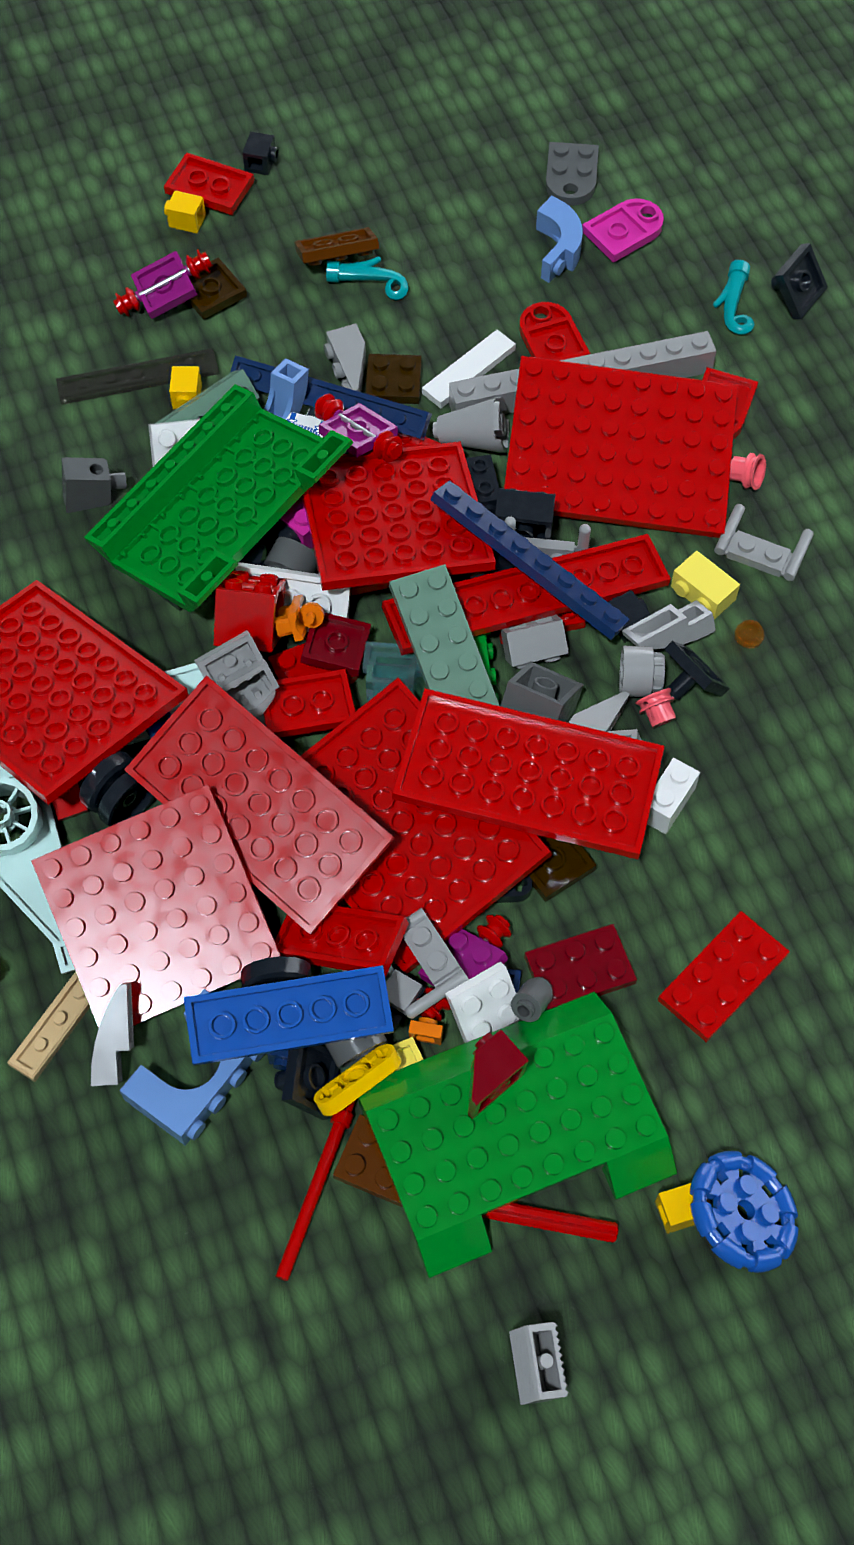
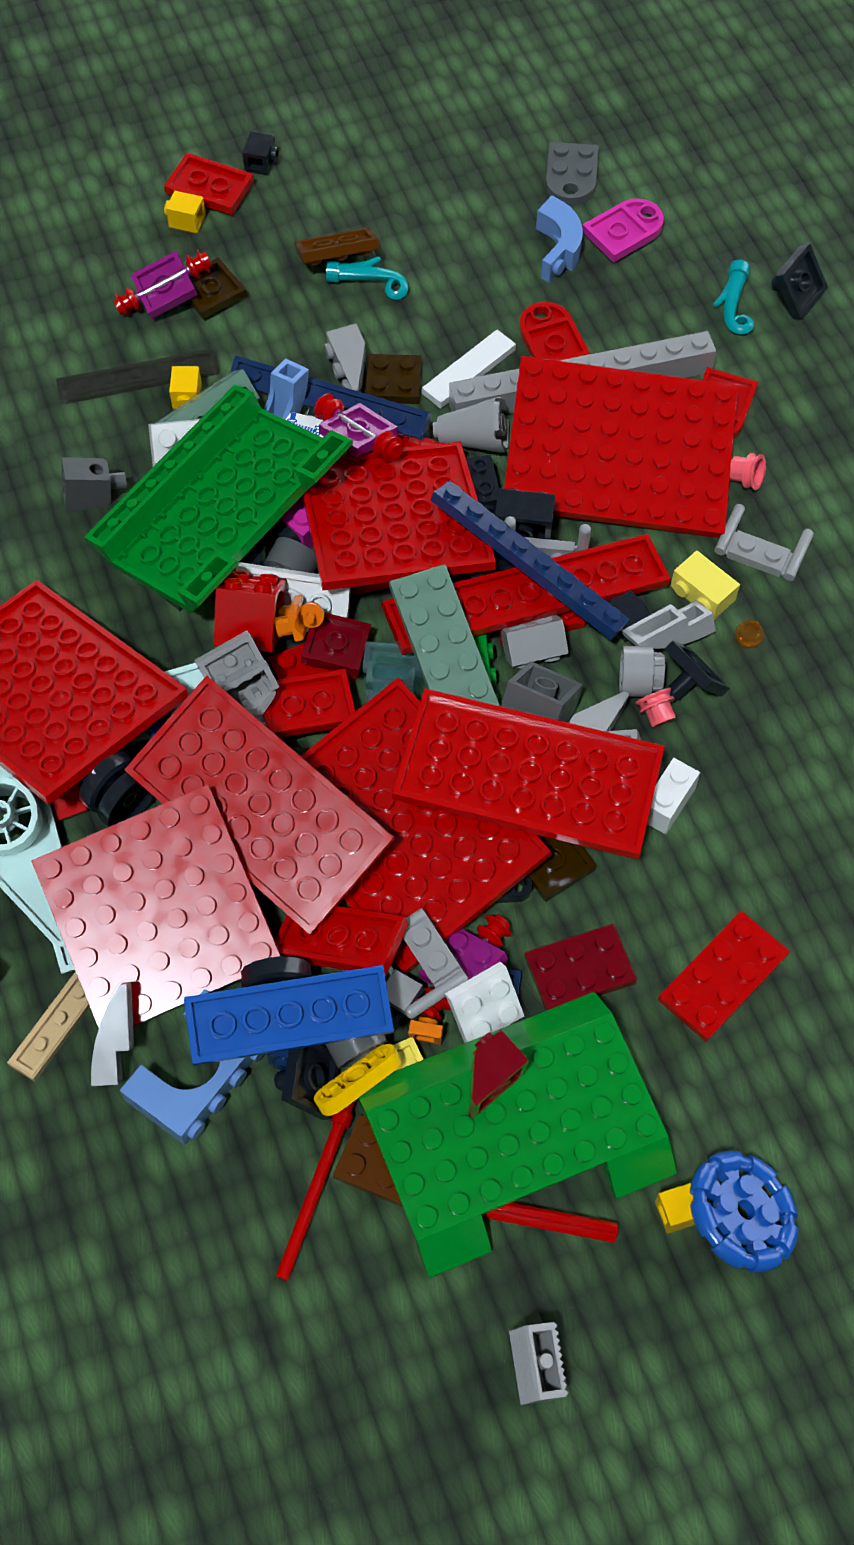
dark grey brick [511,977,553,1022] -> none

